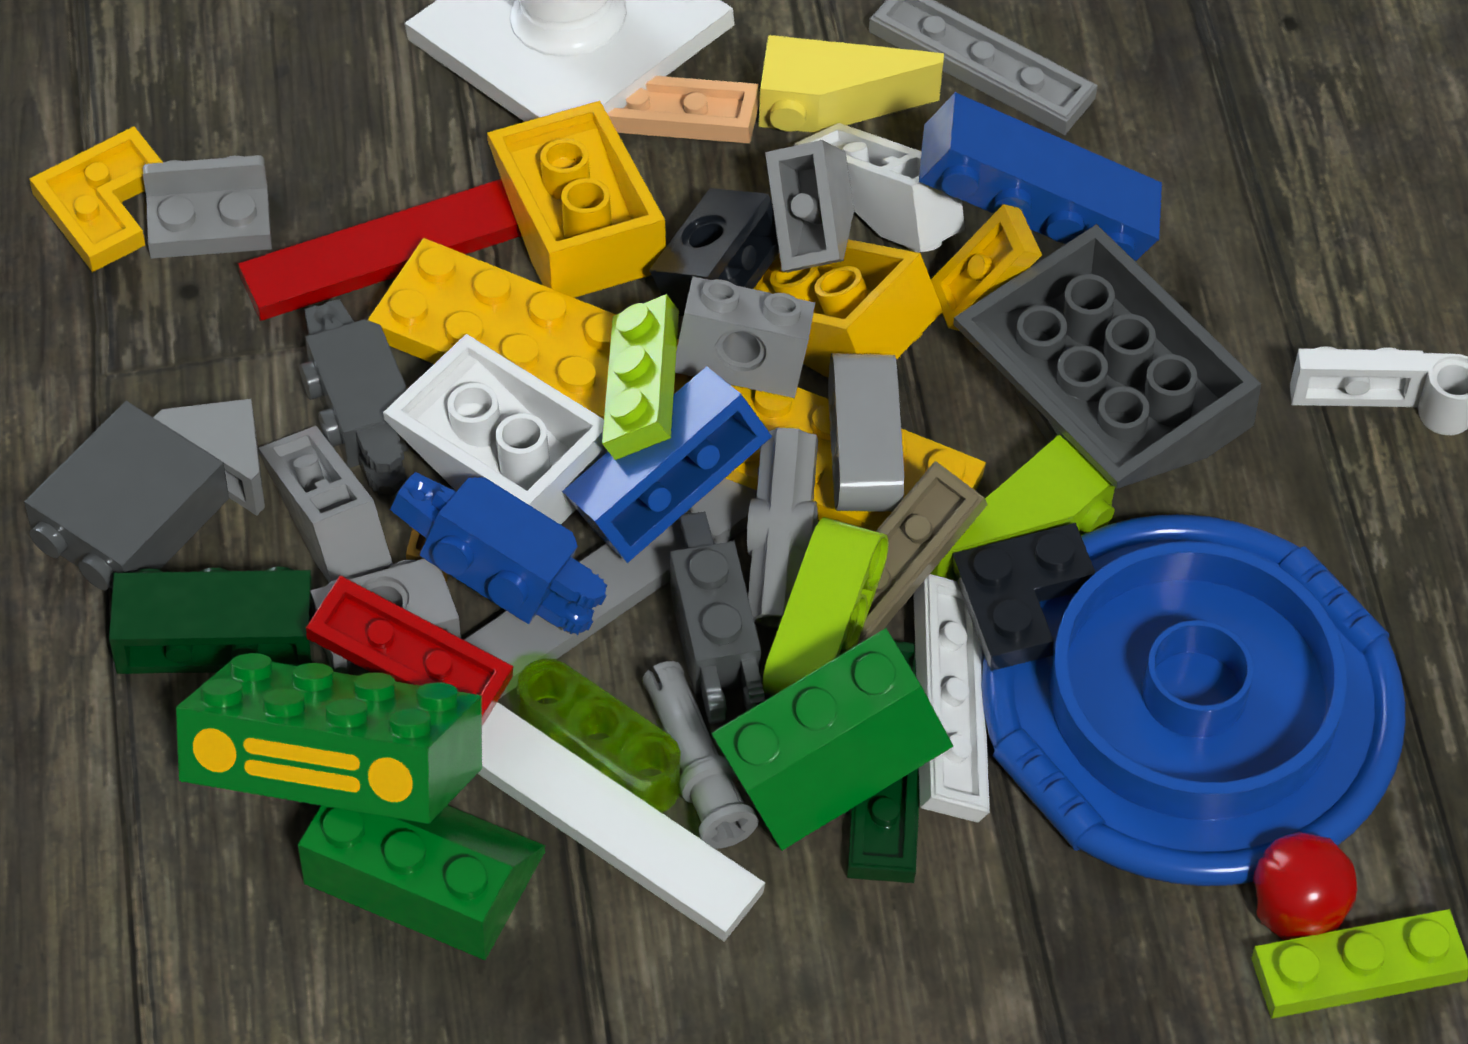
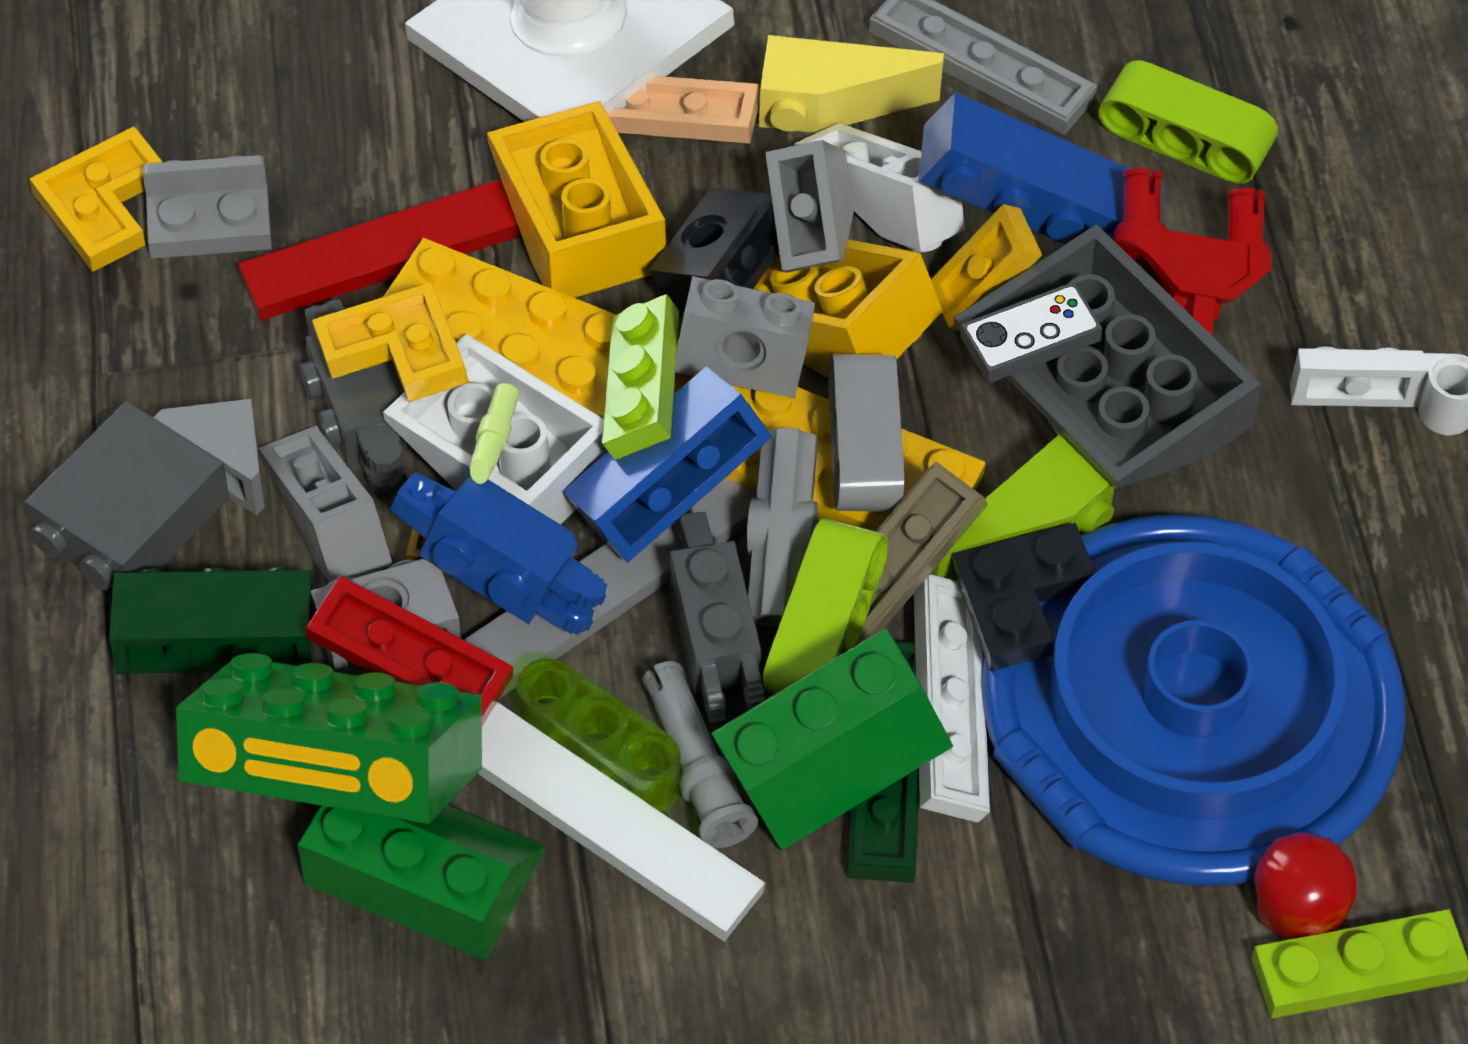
none -> yellow plate [312,282,469,402]
none -> yellowish green piece [470,383,520,484]
none -> tile [960,282,1102,384]
none -> lime beam [1098,60,1279,184]
none -> red connector [1113,168,1272,335]

